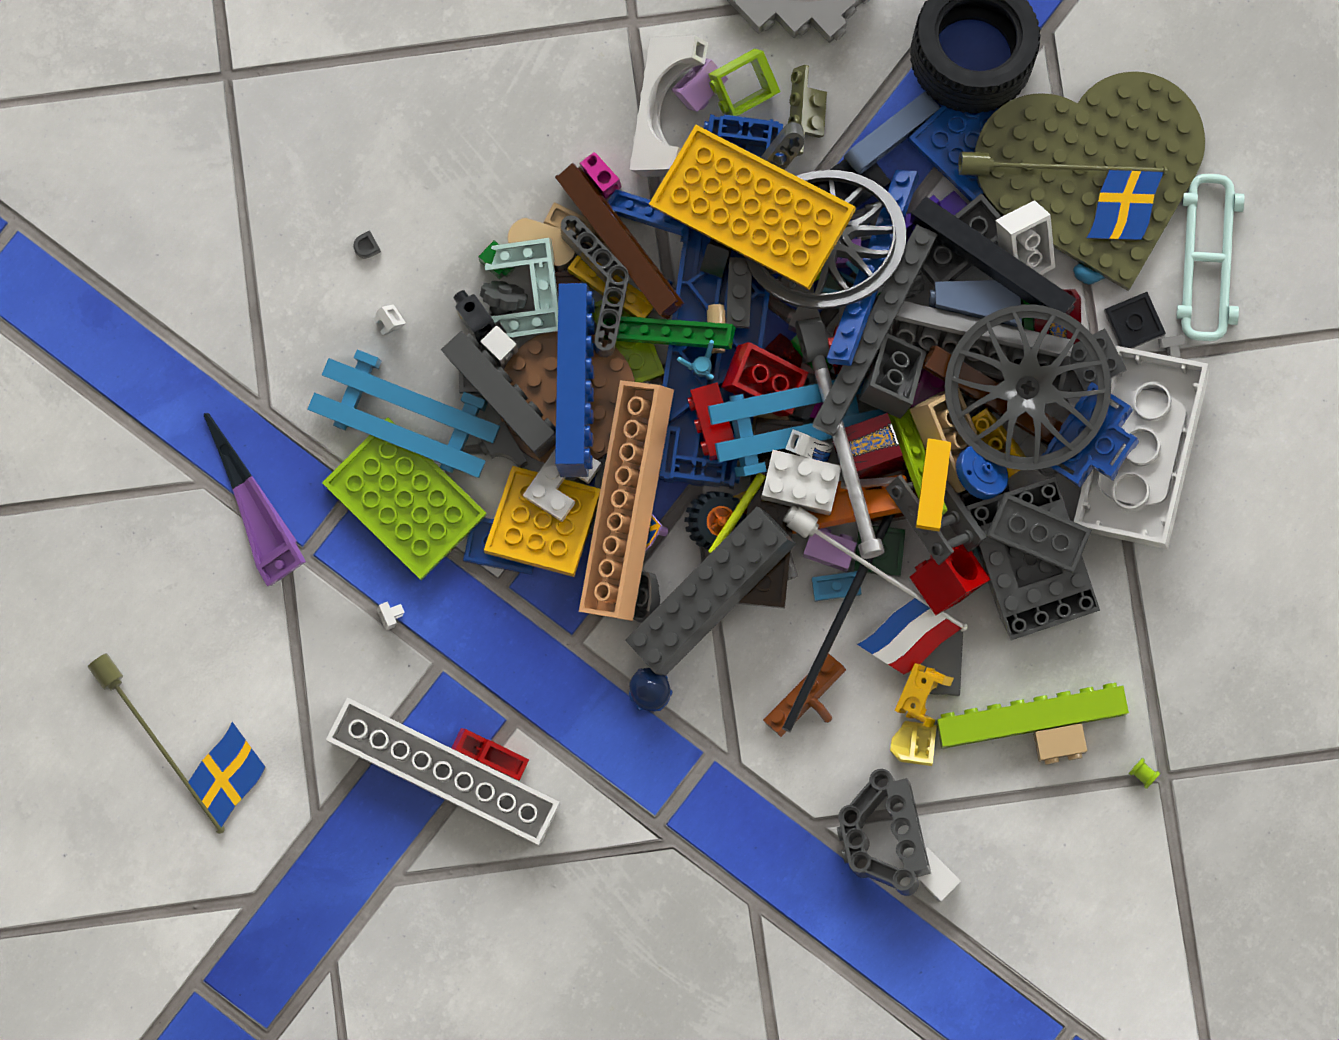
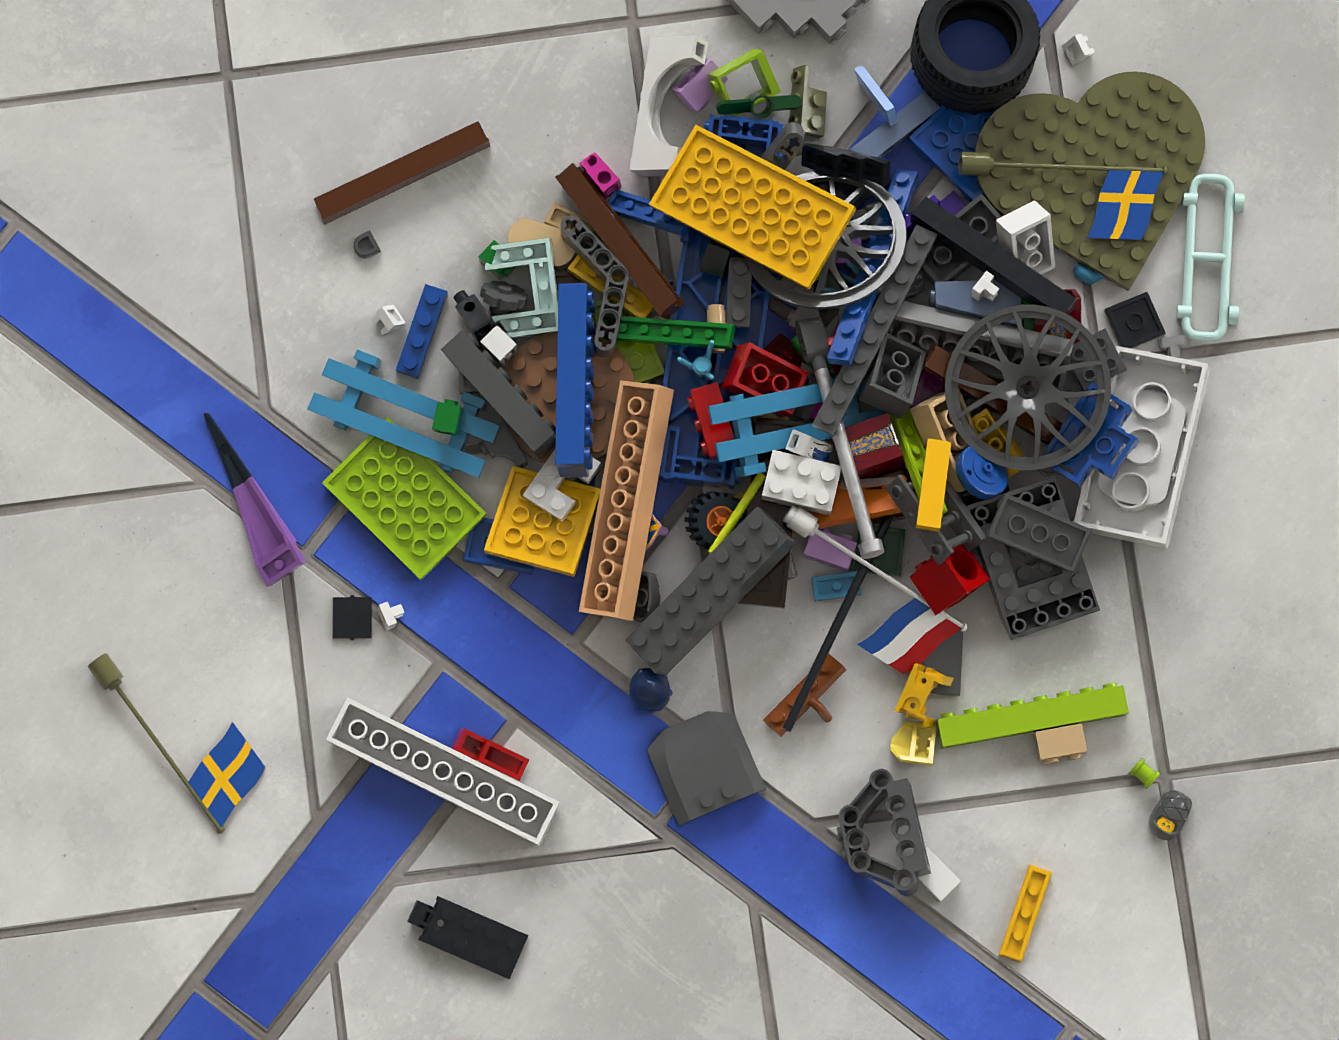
none -> reddish brown tile [314,121,490,225]
none -> black piece [333,595,372,641]
none -> blue plate [396,284,448,379]
none -> black hinge [407,896,529,979]
none -> green brick [432,399,464,437]
none -> dark grey wedge [647,711,766,826]
none -> dark green piece [716,93,802,118]
none -> black slope [801,143,890,185]
none -> light blue tile [854,66,898,126]
none -> white tile [971,271,999,302]
none -> yellow tile [998,864,1052,963]
none -> white tile [1062,34,1095,66]
none -> dark grey piece [1148,790,1192,840]

